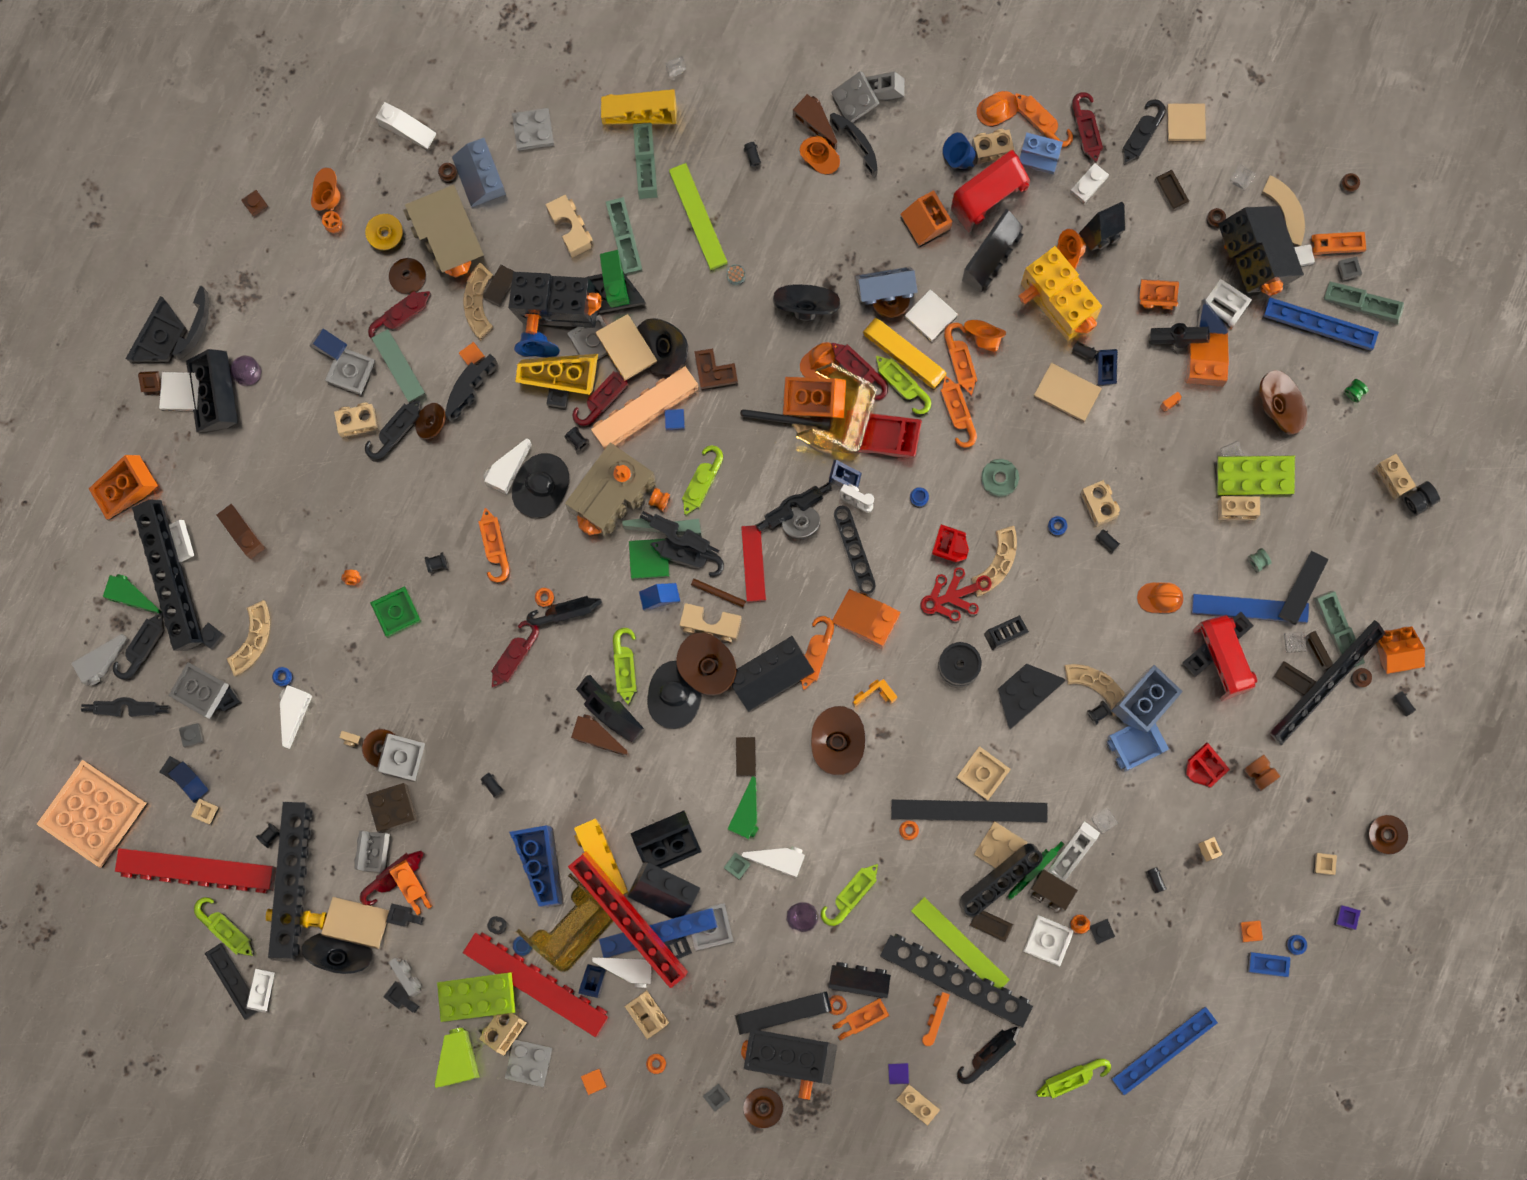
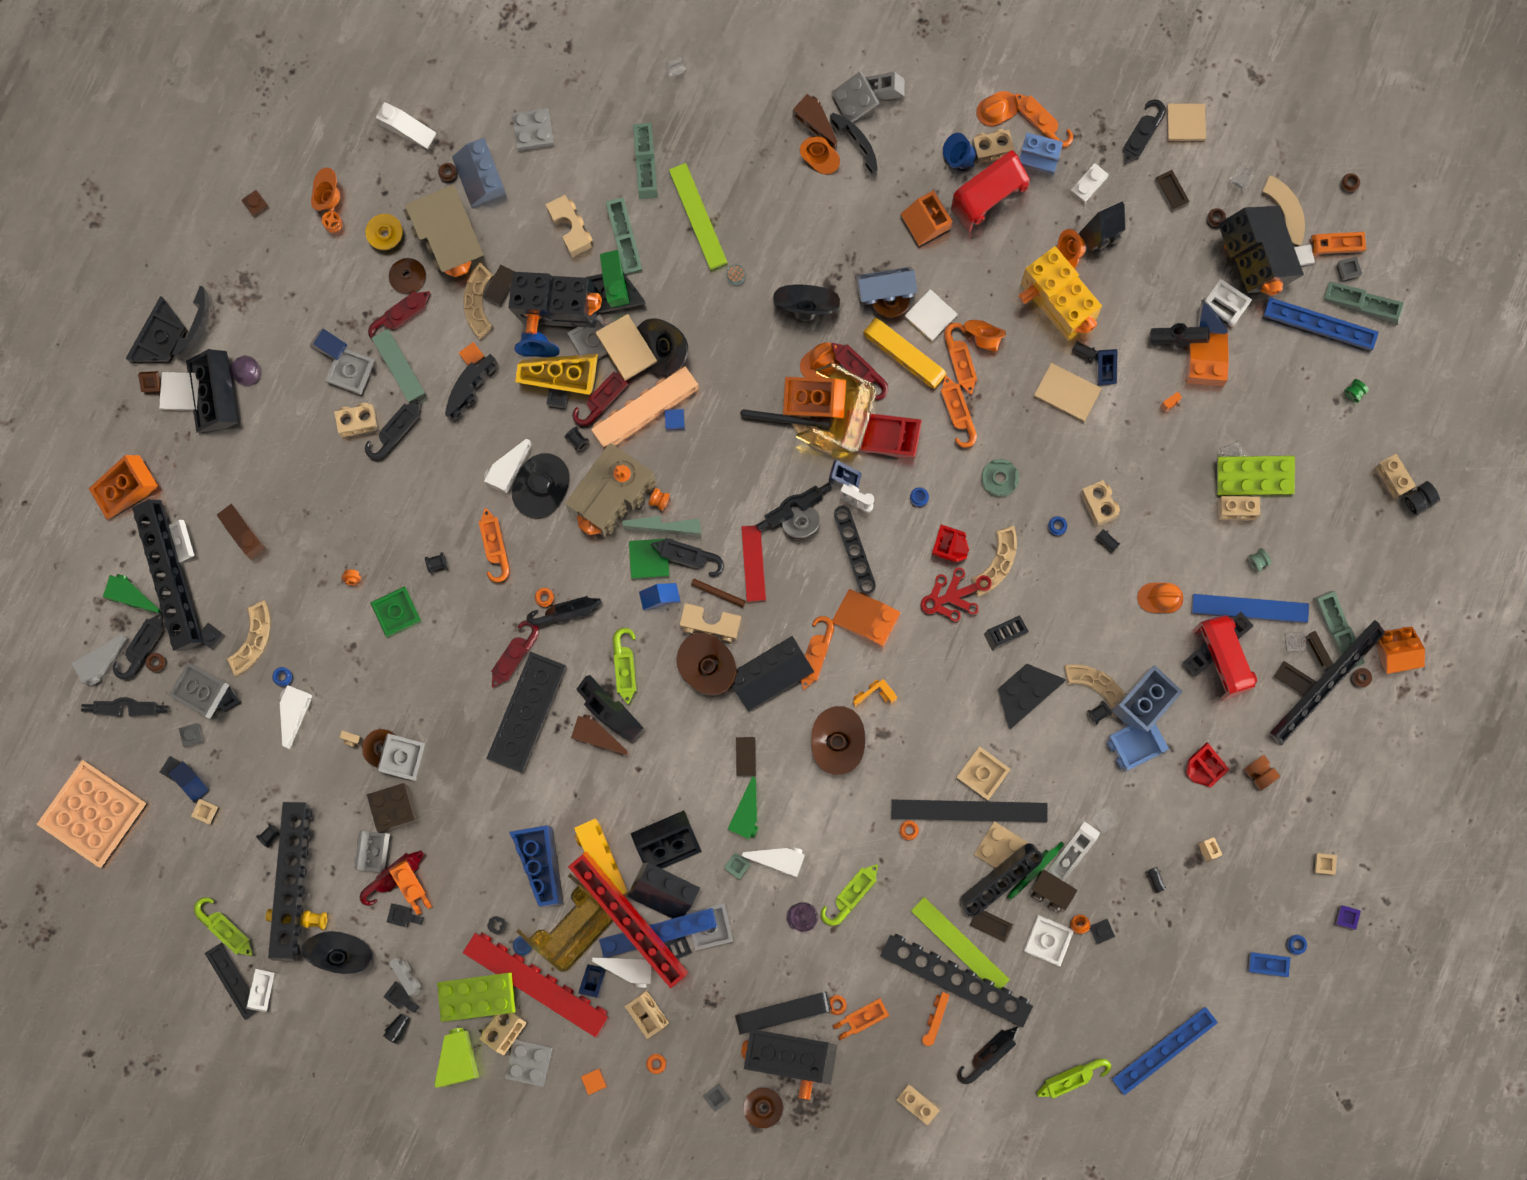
red brick [115,848,277,894] -> none
tan tile [321,897,389,949] -> none
reddish brown dish [415,403,445,439] -> none
black pin [480,773,504,798] -> none
yellow wedge [601,89,676,124] -> none
black piece [640,511,720,557] -> none
black hat [647,660,702,729] -> none
lime plate [682,445,723,515] -> none
reddish brown plate [694,348,738,389] -> none
black pin [743,142,761,167] -> none
black slope [828,962,891,999] -> none
lime plate [876,356,931,414] -> none
dark purple tile [888,1063,909,1084] -> none
black wheel [938,642,982,688] -> none
black slope [962,209,1024,292] -> none
dark red plate [1072,92,1103,163] -> none
orange bracket [1139,279,1179,309] -> none
orange plate [1240,920,1263,942] -> none
reddish brown hat [1260,370,1308,434] -> none
black tile [1278,551,1329,625] -> none
reddish brown dish [1369,815,1408,854] -> none
black pin [1393,691,1416,716] -> none
none -> reddish brown plate [146,653,165,672]
none -> black cone [383,1013,410,1044]
none -> black plate [486,652,567,773]

